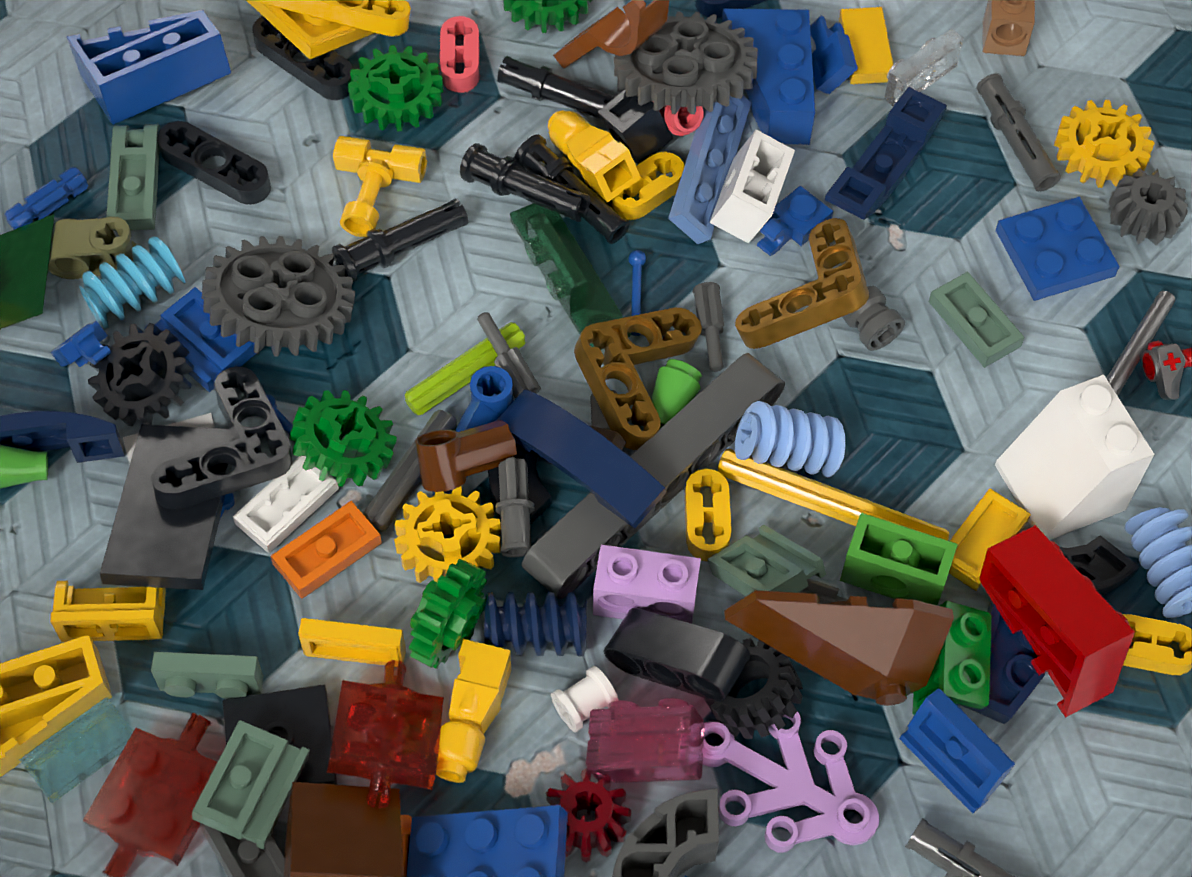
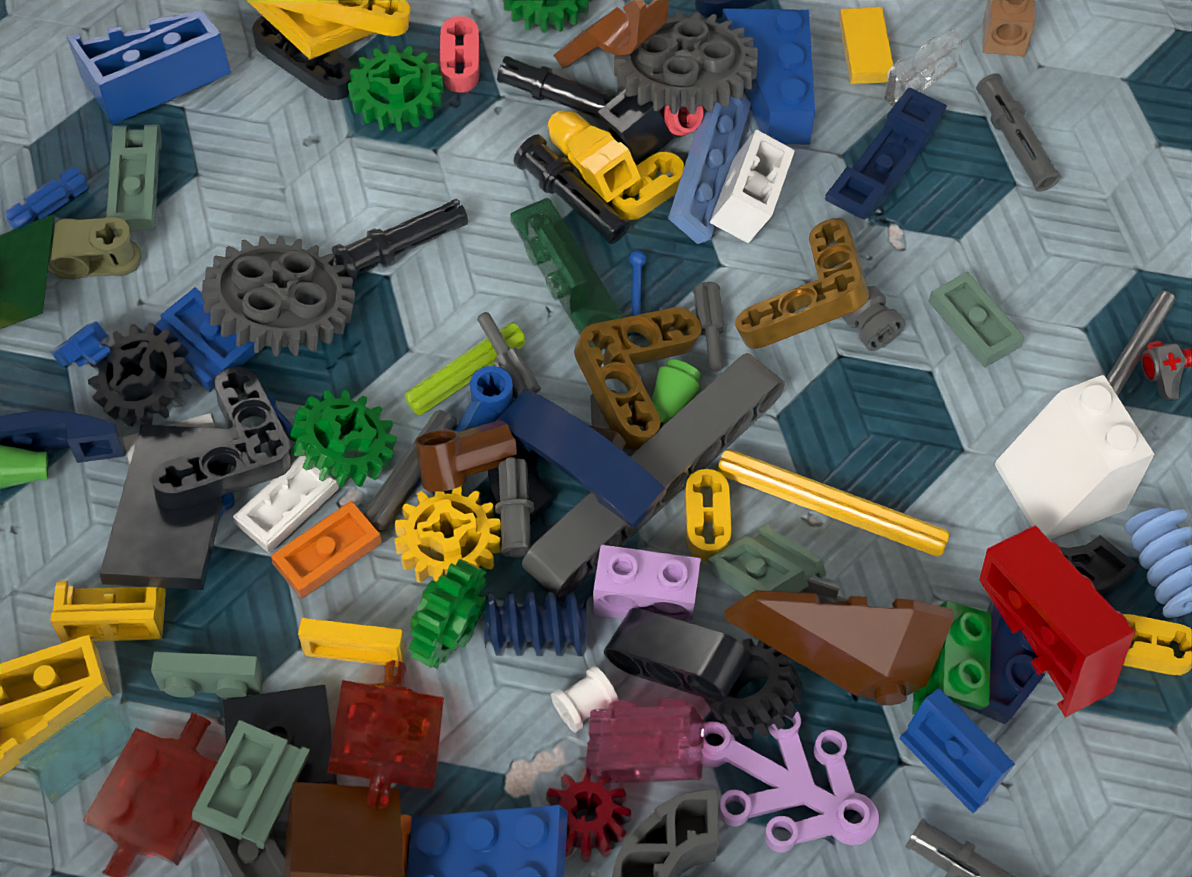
medium azure piece [79,236,186,329] -> none
black beam [157,121,271,205] -> none
yellow bar [333,136,427,237] -> none
yellow piece [432,639,512,783] -> none
black pin [460,143,591,222] -> none
light blue piece [735,401,845,478] -> none
blue plate [757,185,833,256] -> none
blue plate [810,16,858,94] -> none
bright green brick [840,513,958,605] -> none
yellow tile [949,488,1031,591] -> none
blue plate [995,197,1120,301] -> none
yellow gear [1054,100,1154,188] -> none
dark grey gear [1108,168,1188,246] -> none

